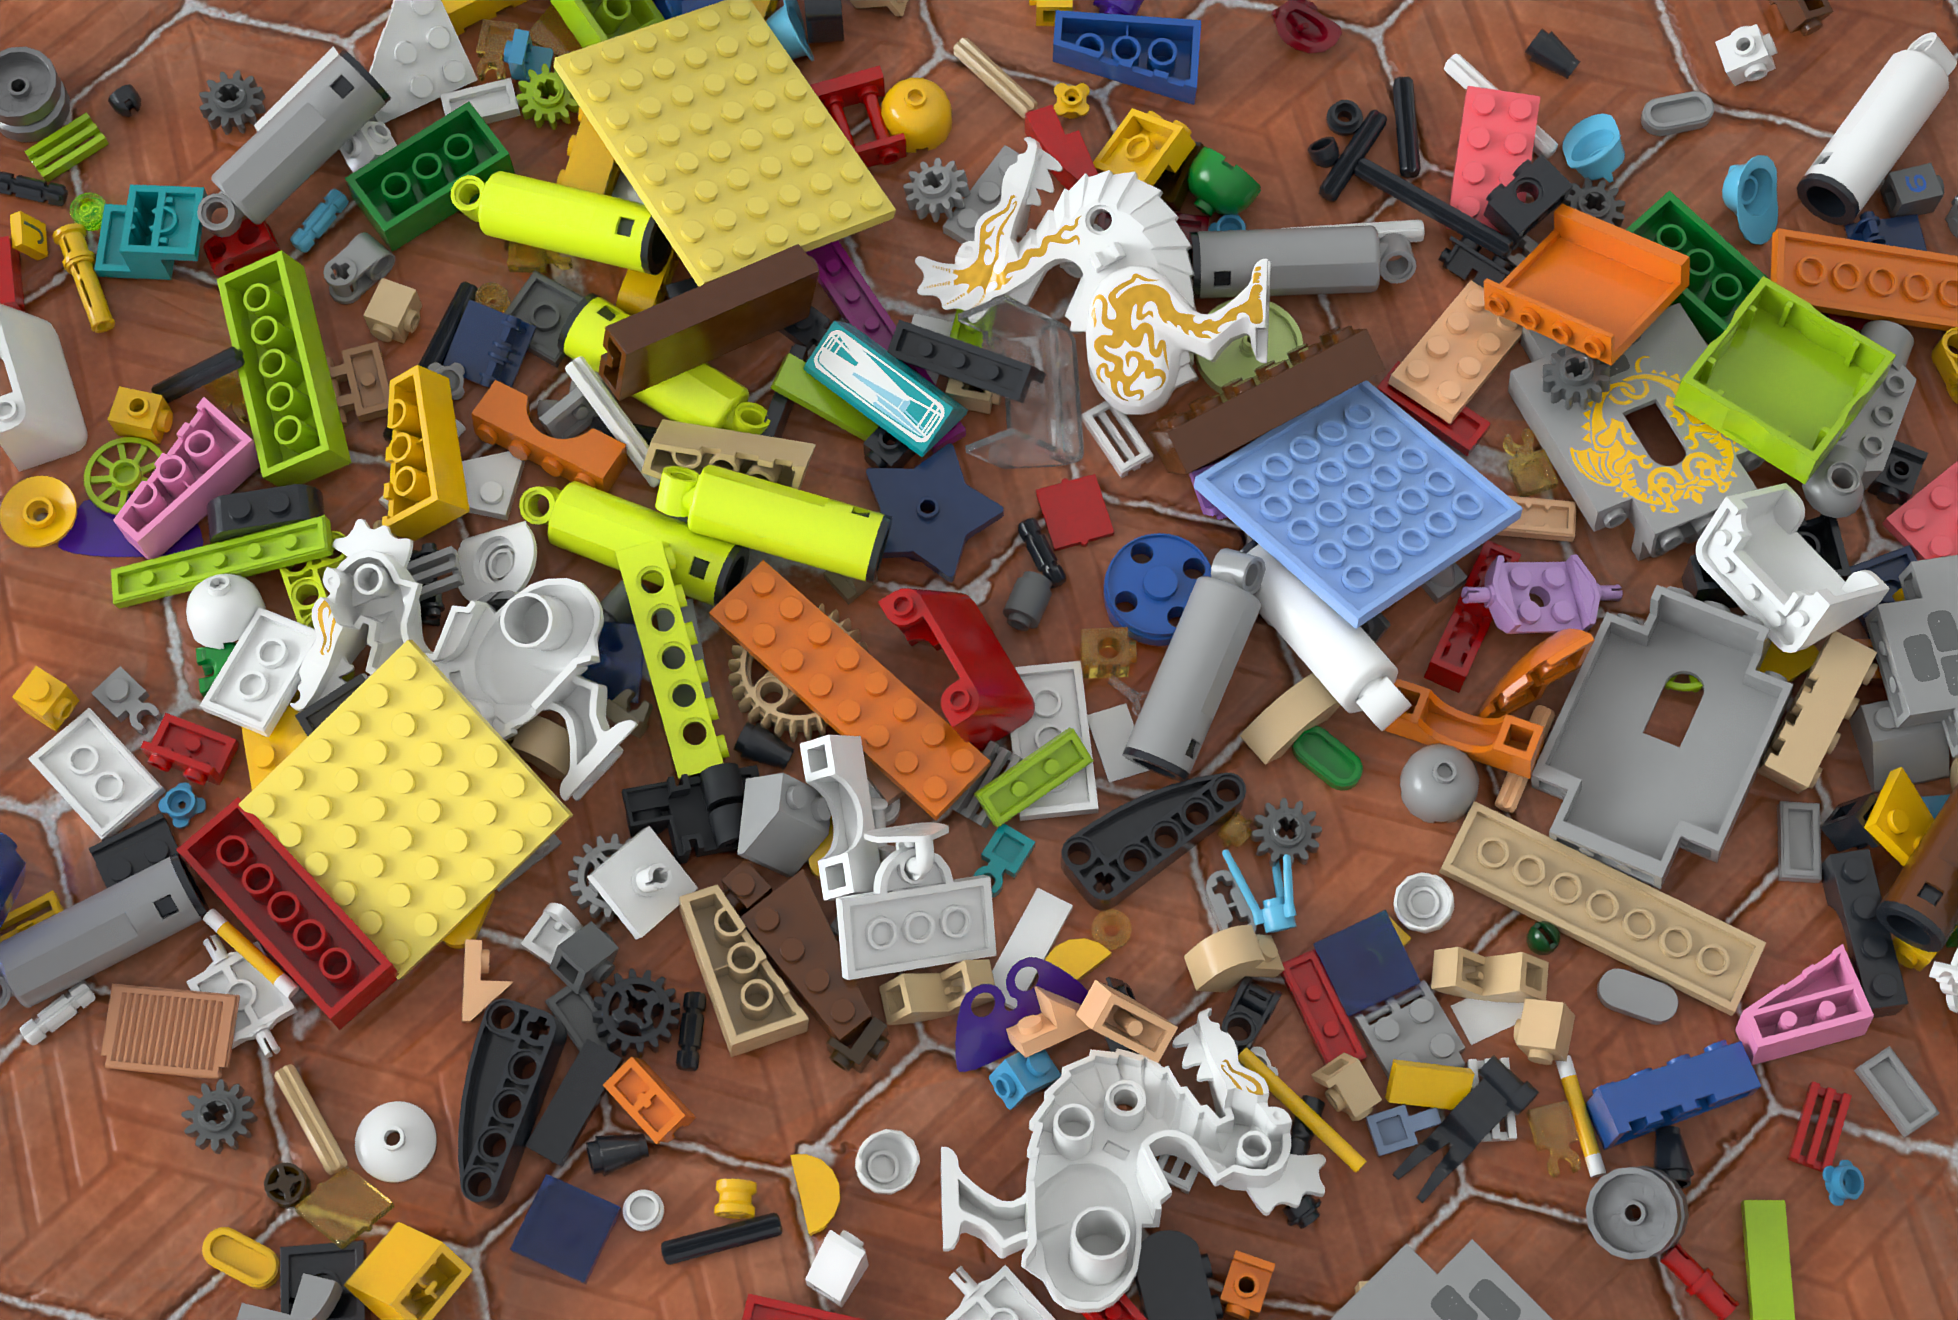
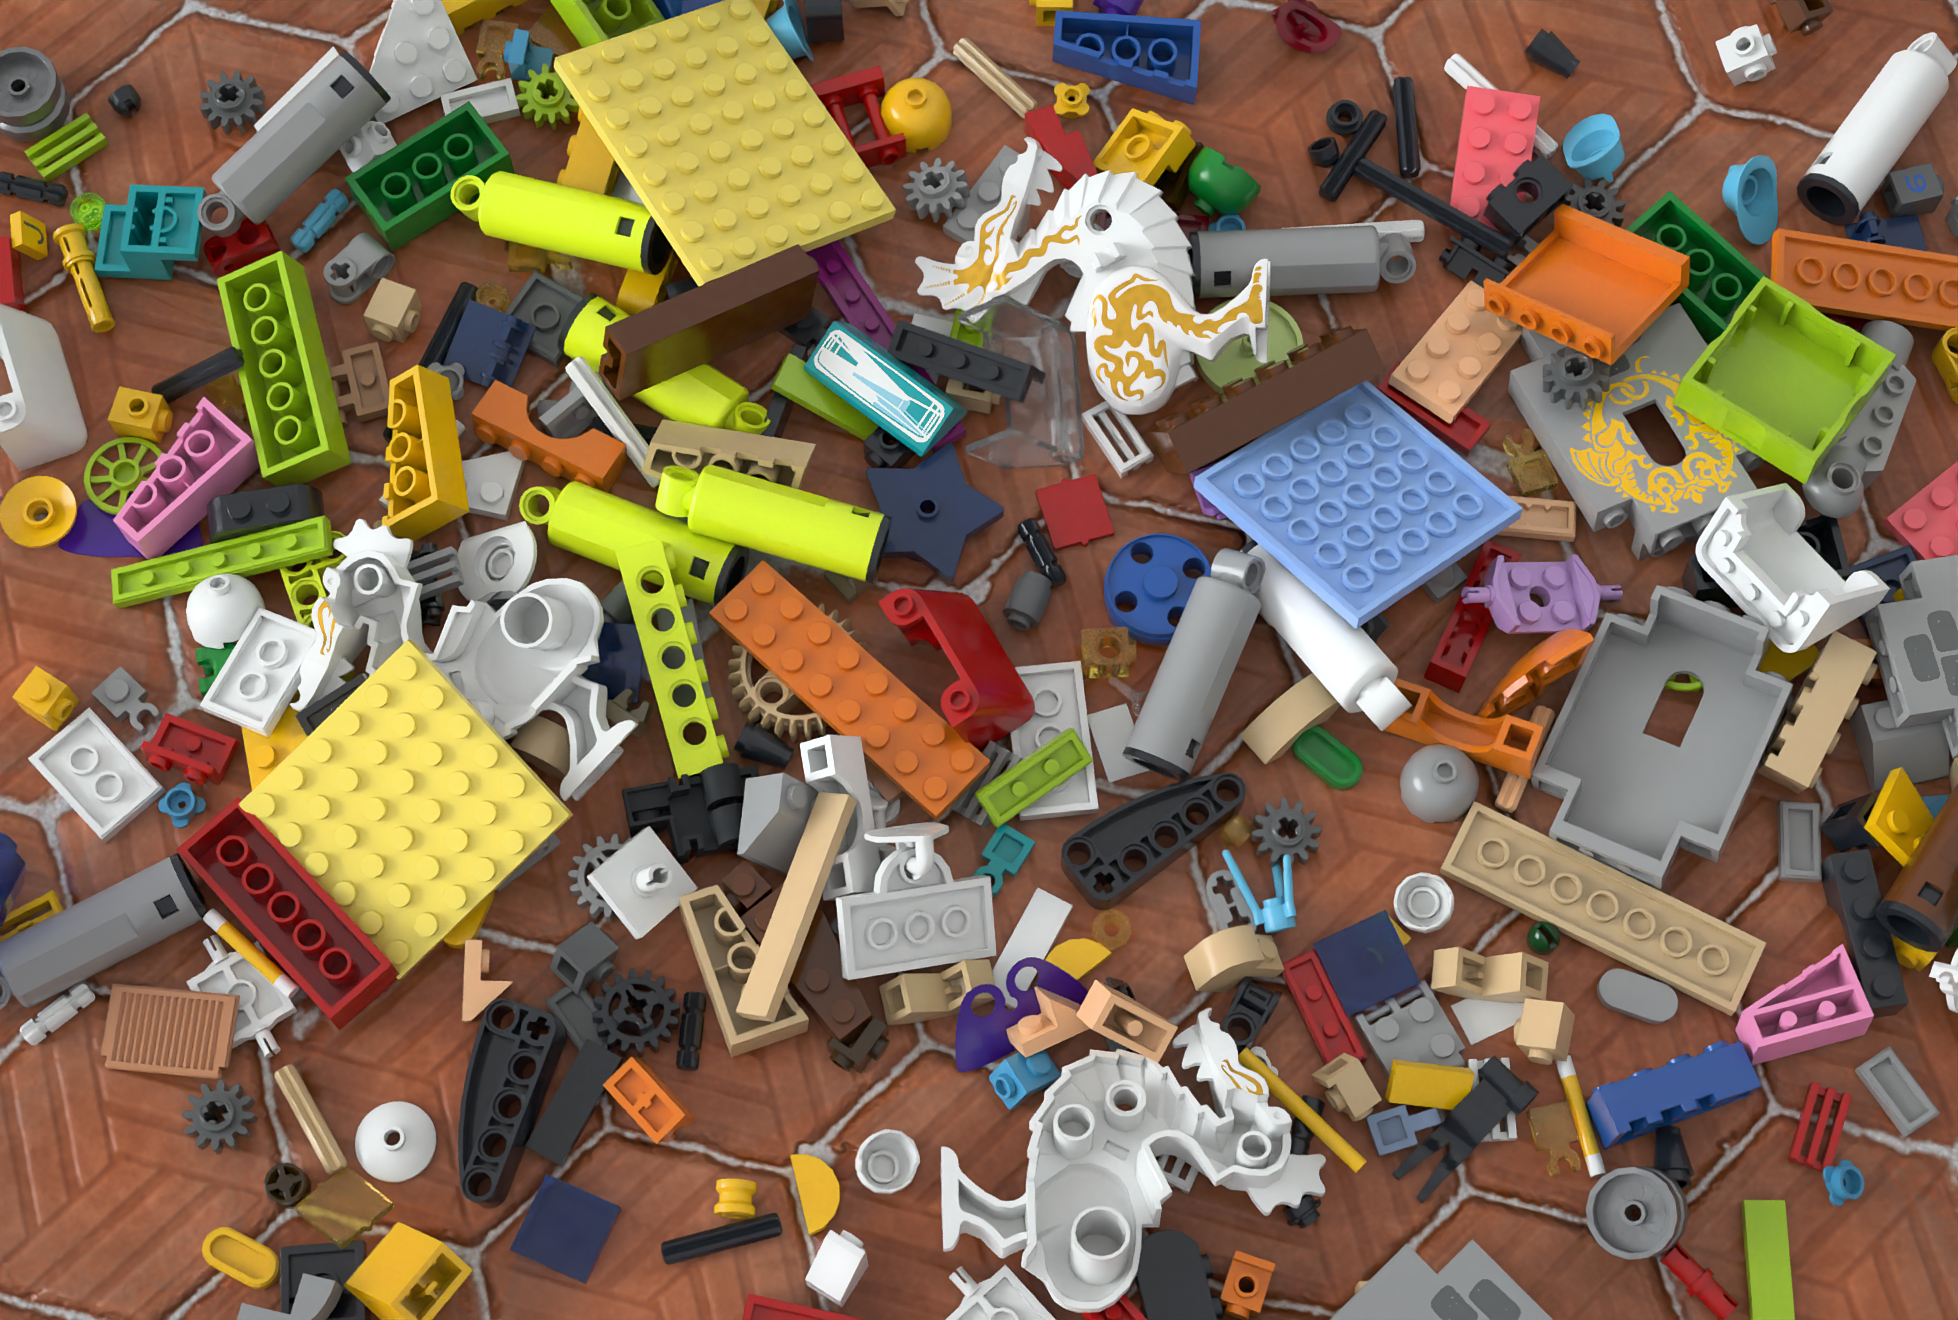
black plate [88,813,187,888] -> none
white tile [521,902,583,966] -> none
black cone [586,1133,649,1176] -> none
white plate [623,1189,664,1232] -> none
light grey tile [1640,91,1714,136] -> none
black brick [1868,440,1928,506] -> none
none -> tan tile [736,792,857,1022]

